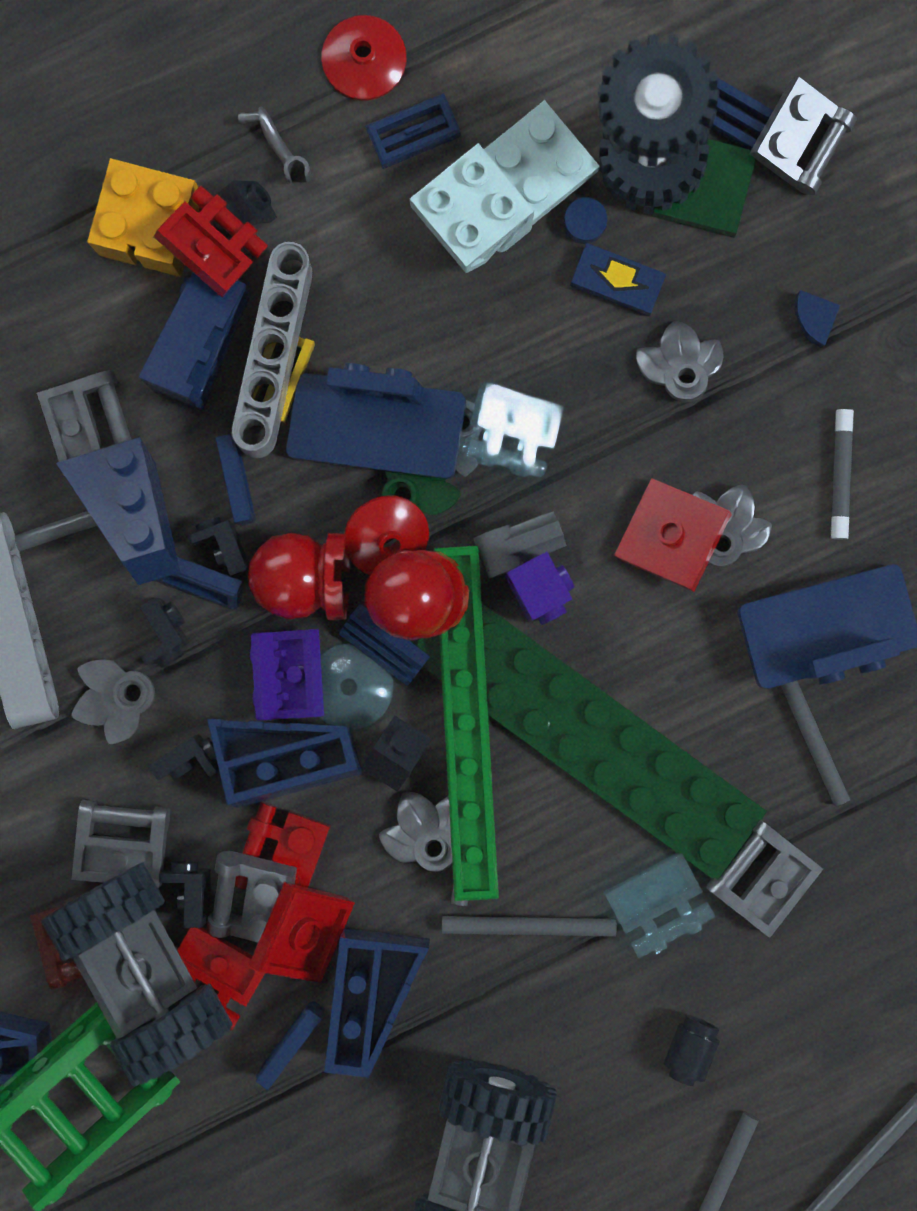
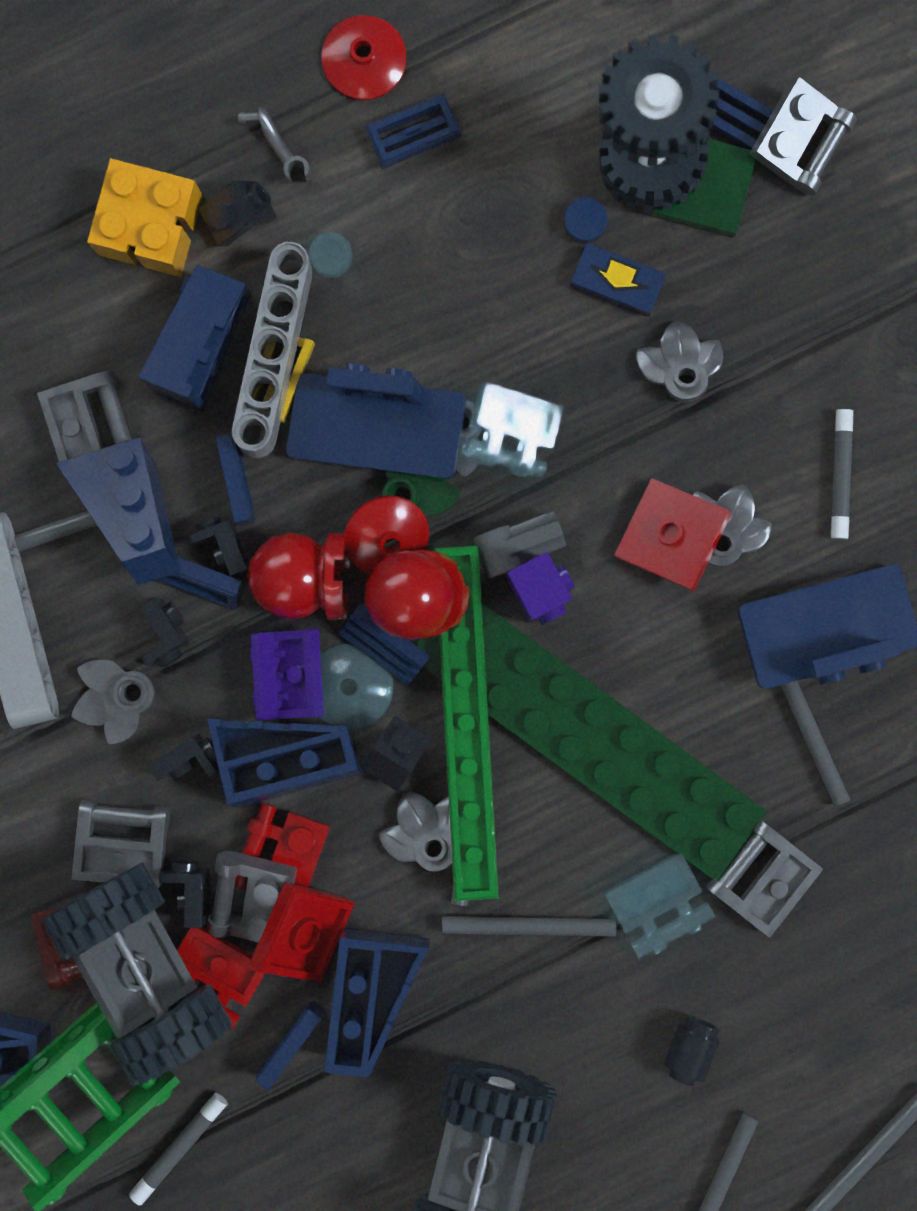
red plate [153,185,269,297] -> none
light aqua piece [410,100,600,273] -> none
dark blue tile [794,290,840,348] -> none
none -> dark grey bar [129,1092,228,1205]
none -> clear light blue tile [309,232,353,278]

